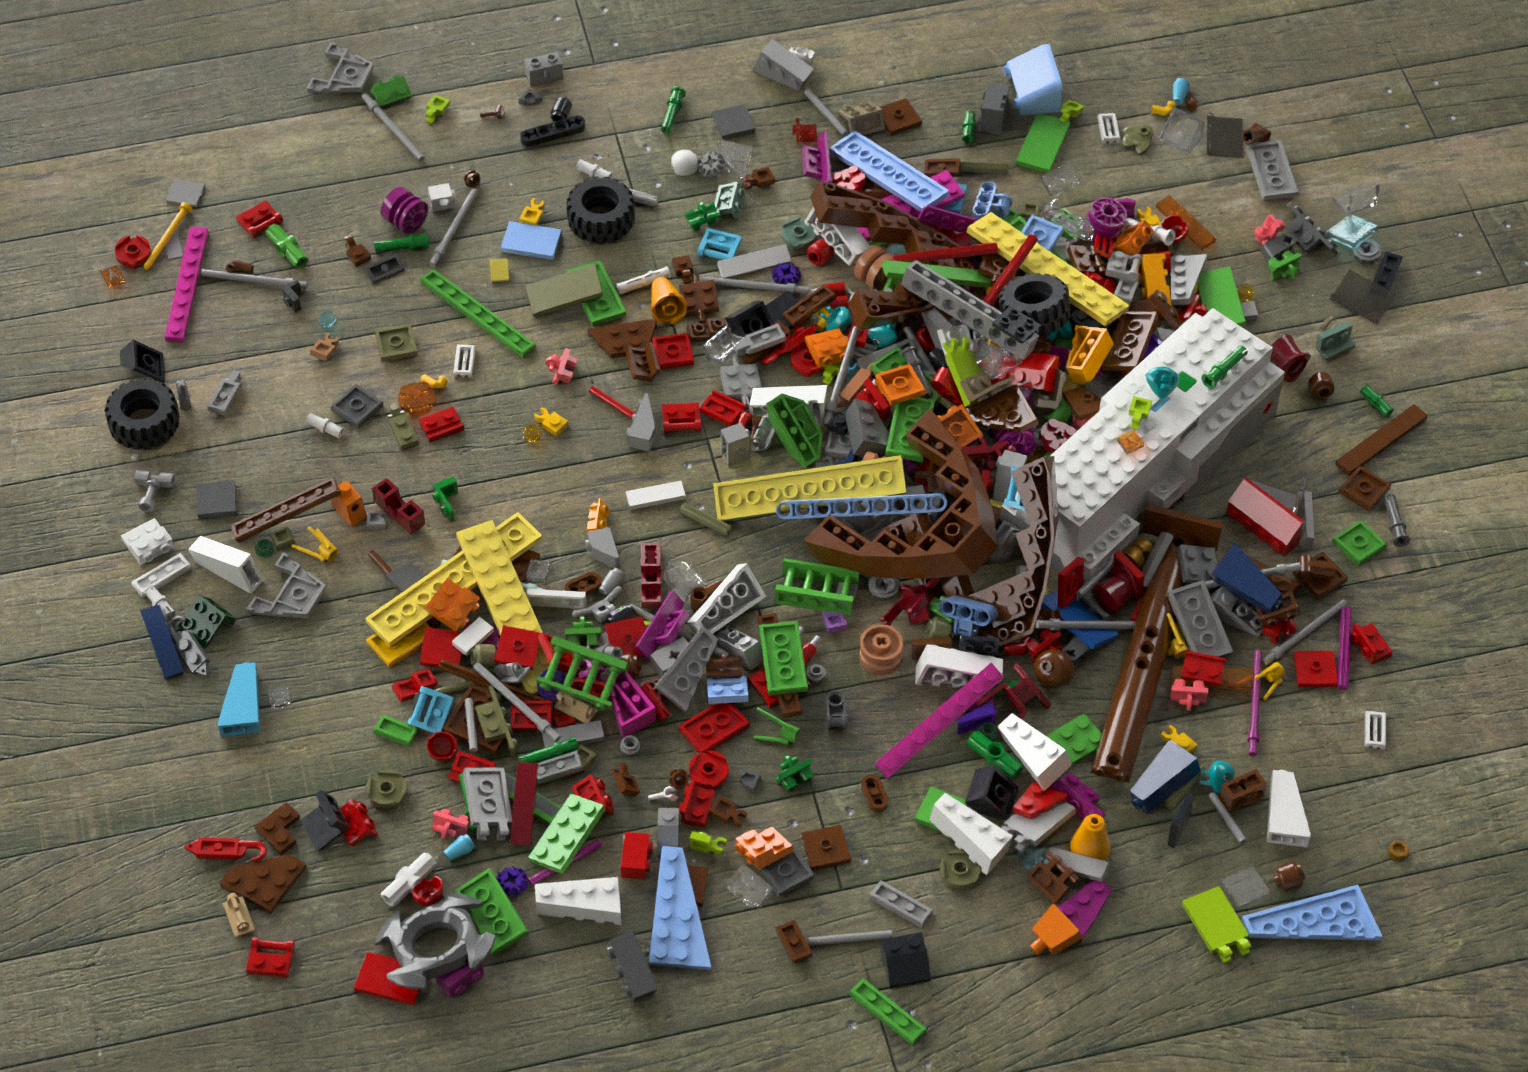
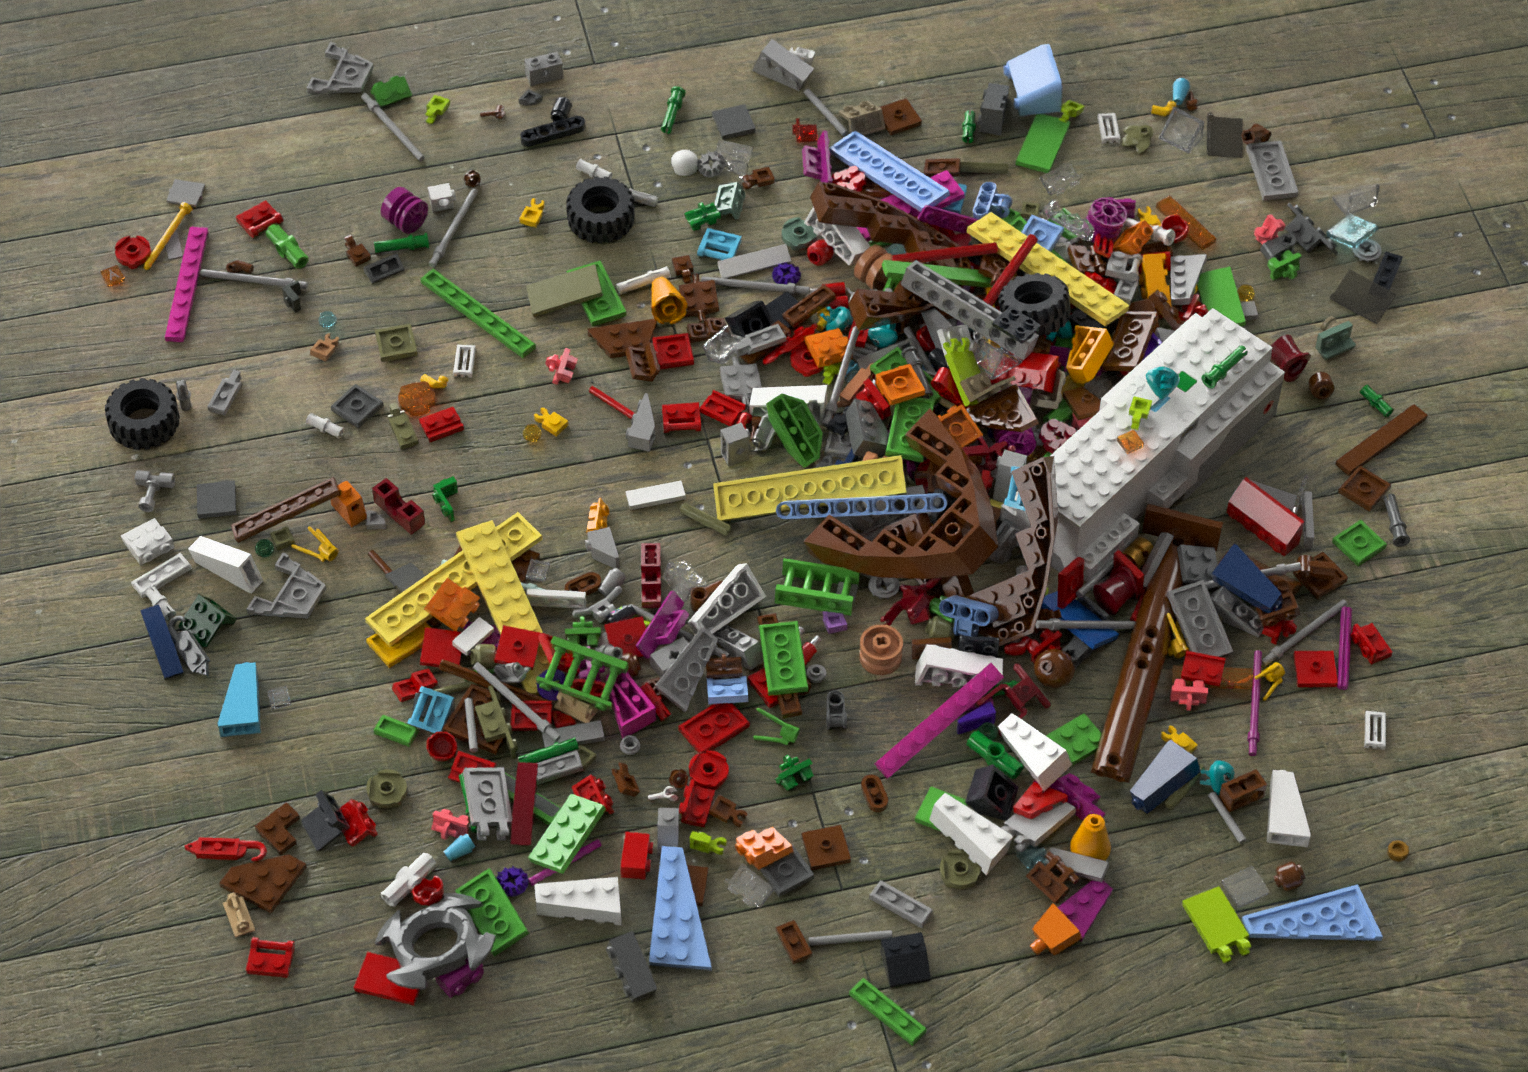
black slope [120,339,165,383] -> none
light yellow slope [490,259,509,282] -> none
light blue tile [501,221,562,260] -> none
dark grey tile [741,768,761,794] -> none
black tile [1167,793,1195,848] -> none

